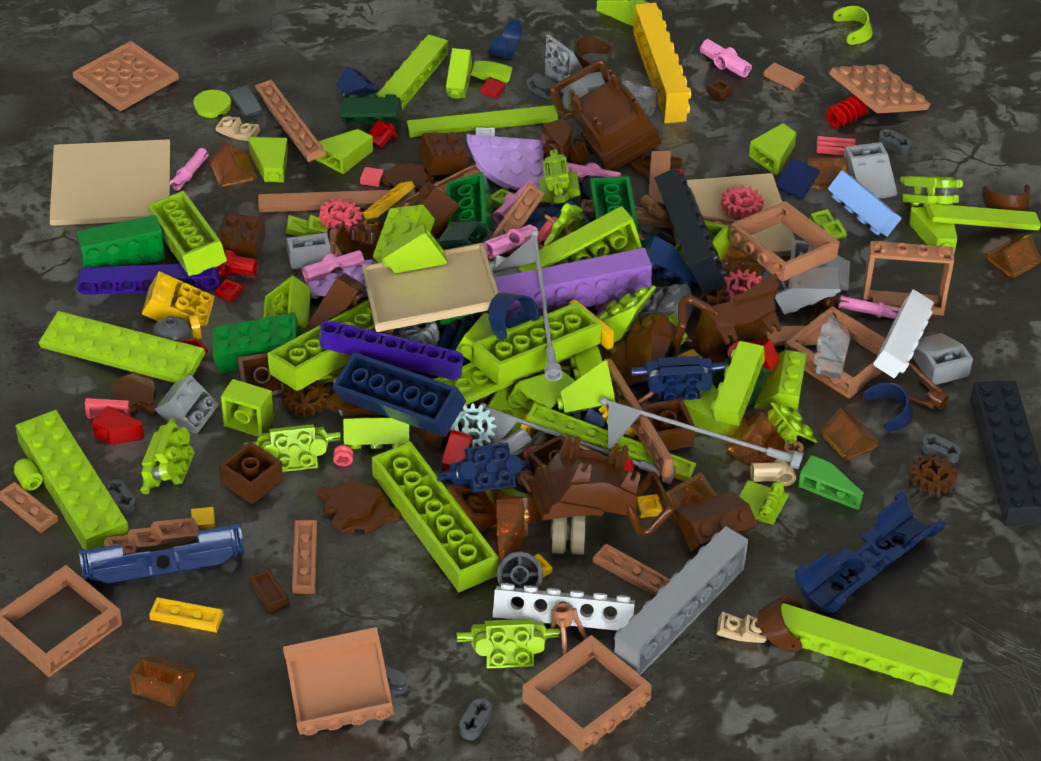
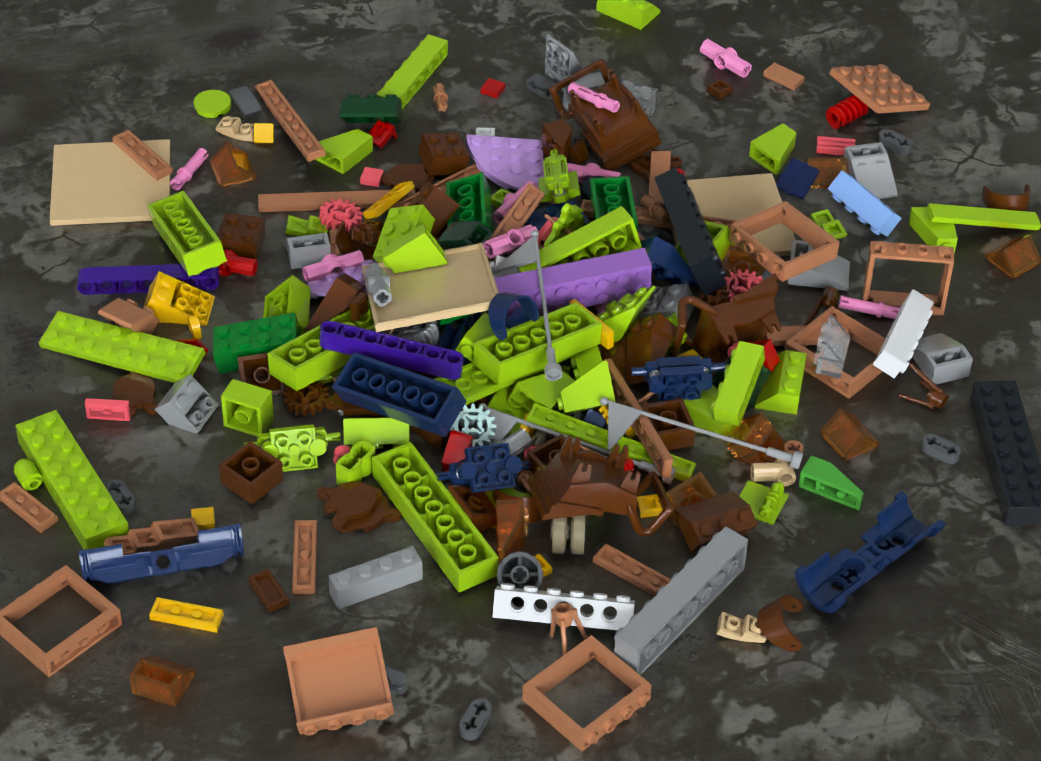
nougat plate [73,41,179,111] -> none
green brick [76,215,165,268] -> none
red slope [92,406,145,445] -> none
lime piece [140,419,195,494] -> none
dark grey cylinder [151,316,193,341] -> none
red tile [215,279,244,302] -> none
lime slope [248,137,288,182] -> none
dark blue slope [336,66,380,98] -> none
lime tile [407,105,558,137] -> none
lime slope [446,48,473,99] -> none
lime piece [457,619,560,669] -> none
lime slope [471,61,512,84] -> none
dark blue piece [488,19,522,60] -> none
reddish brown piece [575,37,611,73] -> none
yellow brick [633,3,691,124] -> none
coral gear [721,185,764,220] -> none
lime hinge [767,402,818,444] -> none
light grey slope [775,267,841,315] -> none
lime brick [781,603,963,695] -> none
lime piece [833,6,873,45] -> none
dark blue piece [864,383,913,432] -> none
lime piece [900,176,963,207] -> none
reddish brown gear [909,453,957,495] -> none
none -> nougat slope [98,298,160,335]
none -> nougat tile [112,129,173,180]
none -> yellow tile [254,123,274,143]
none -> light grey brick [329,546,423,609]
none -> lime brick [336,440,376,485]
none -> reddish brown tile [349,292,368,322]
none -> light grey piece [365,263,392,306]
none -> nougat axle [433,83,448,112]
none -> bright pink pin [568,82,620,113]

